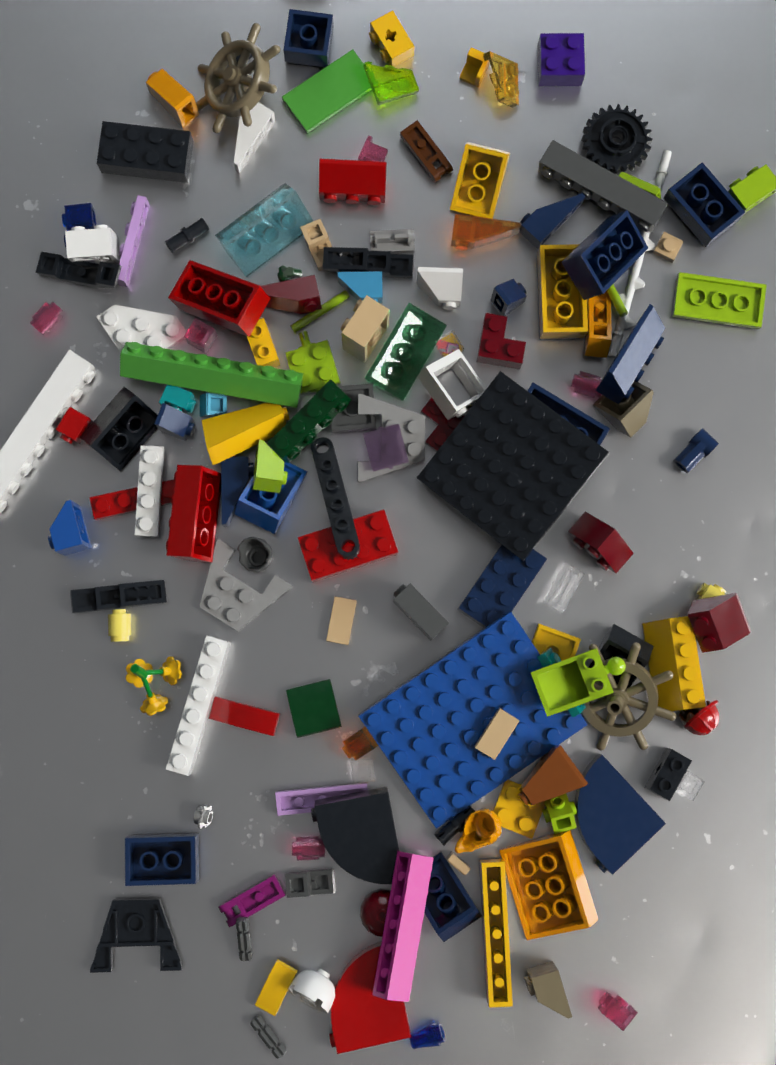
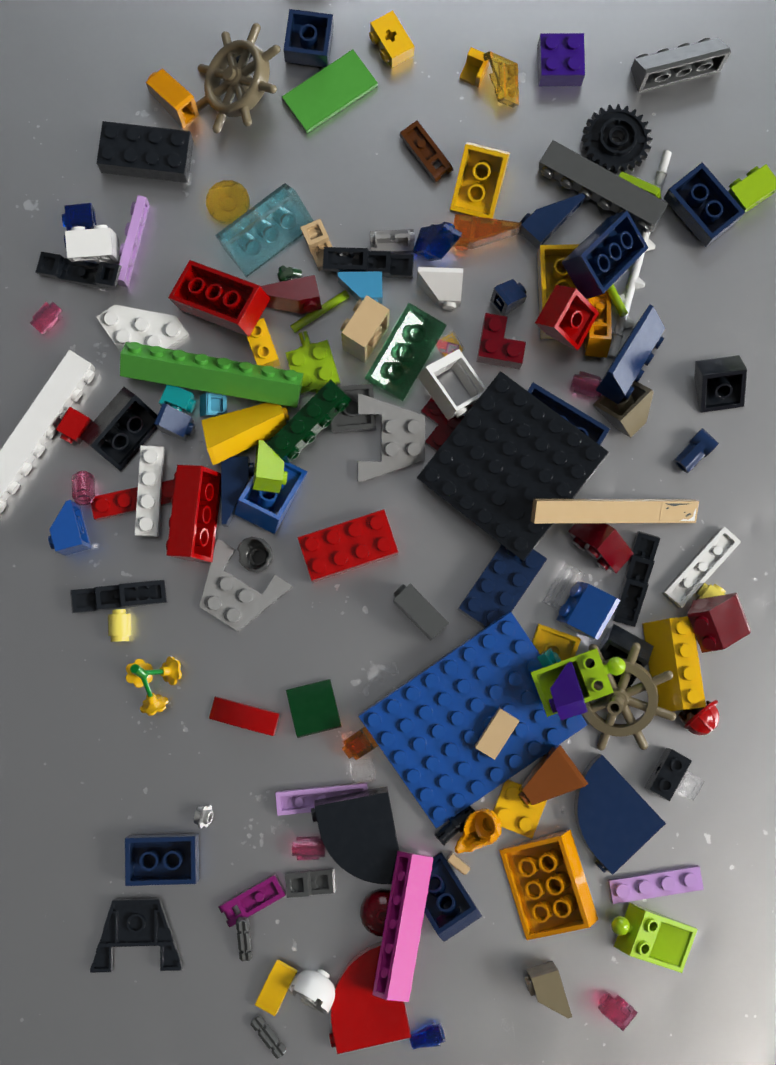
black pin [165,218,209,253] -> none
white brick [166,635,231,776] -> none
clear pink brick [184,318,218,354] -> none
white slope [234,102,275,173] -> none
black plate [311,437,360,560] -> none
red slope [319,159,387,205] -> none
tan tile [326,596,357,645] -> none
clear pink panel [358,135,388,162] -> none
clear neon green wing [363,62,419,105] -> none
clear purple piece [363,424,409,472] -> none
yellow brick [479,858,513,1008] -> none
lime brick [542,793,577,834] -> none
tan plate [653,232,684,263] -> none
lime plate [672,272,767,329] -> none
none -> clear pink brick [71,471,95,506]
none -> clear yellow tile [206,180,250,224]
none -> clear blue slope [413,222,462,261]
none -> tan tile [531,499,699,524]
none -> red slope [535,285,599,351]
none -> dark purple slope [549,662,588,720]
none -> blue slope [556,581,620,640]
none -> lavender plate [608,865,704,904]
none -> lime slope [611,902,698,973]
none -> black slope [613,531,660,627]
none -> dark grey slope [631,38,731,92]
none -> white plate [664,526,741,608]
none -> black slope [694,355,747,413]

